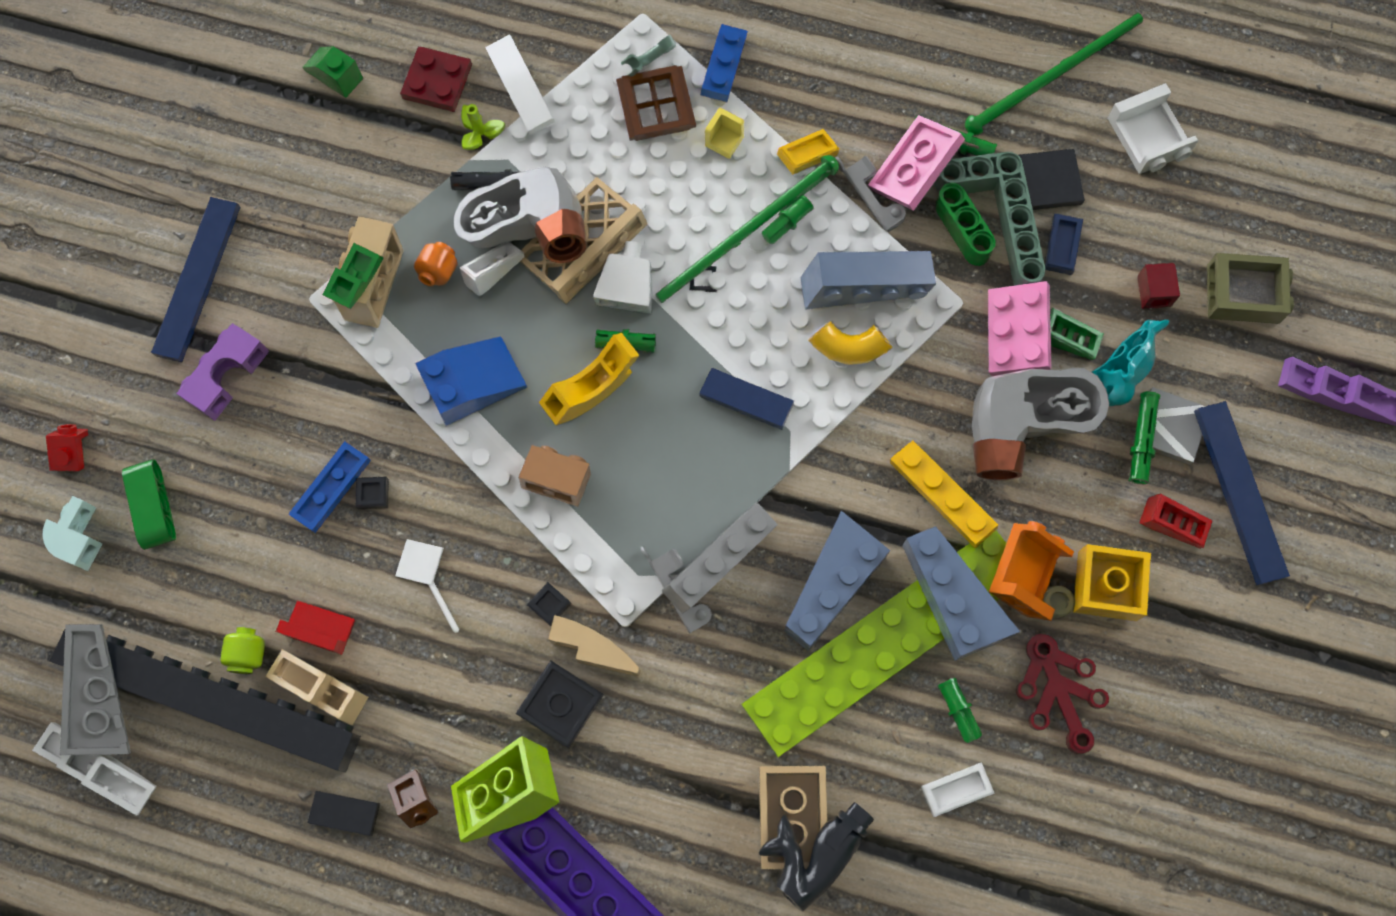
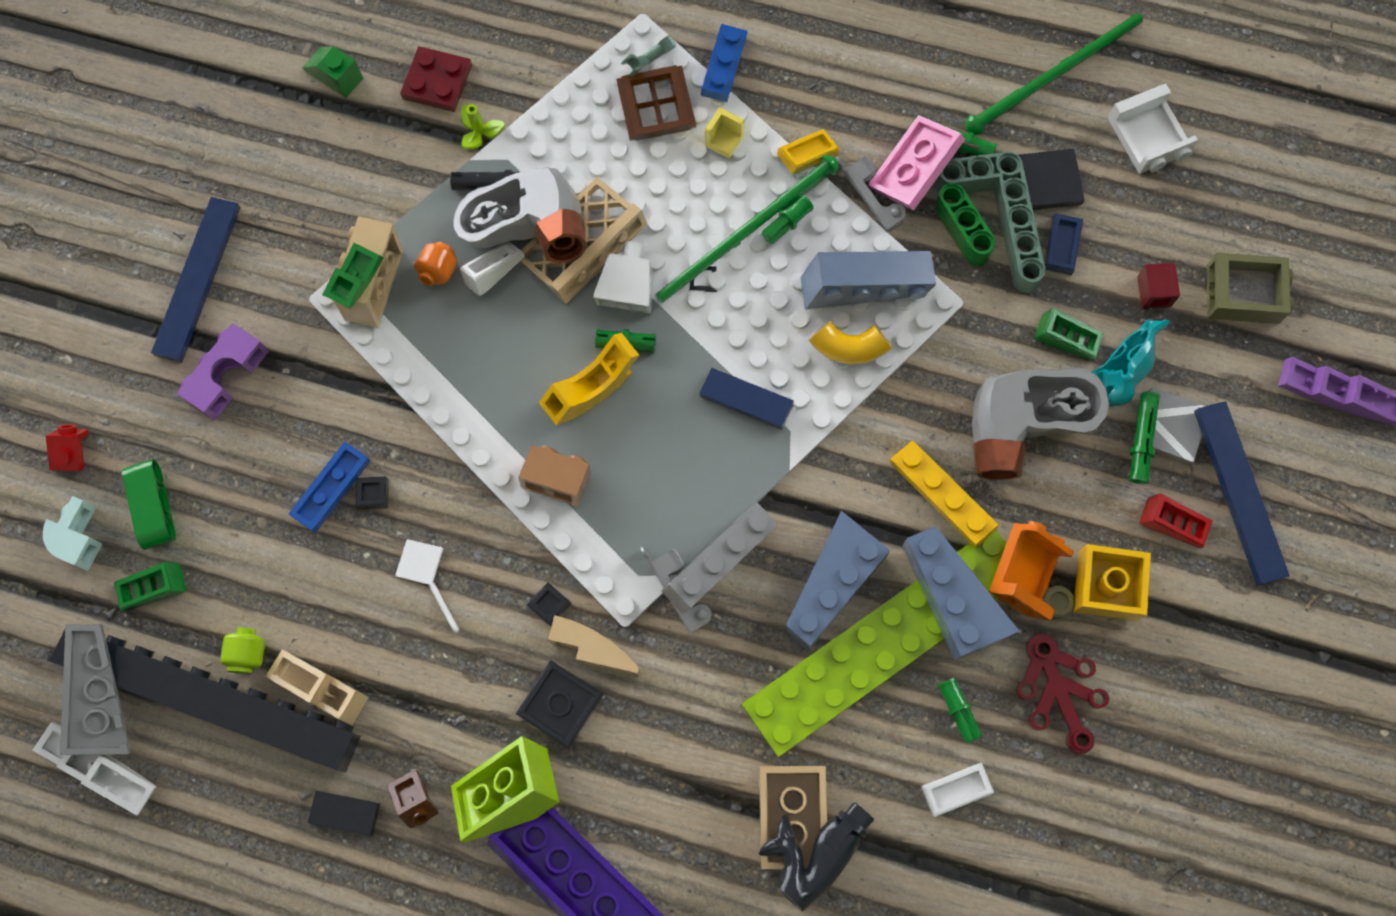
red panel [275,600,356,655] -> none
blue slope [415,336,527,426] -> none
white slope [485,35,555,135] -> none
bright pink plate [988,281,1051,376] -> none
none -> green slope [114,562,186,611]

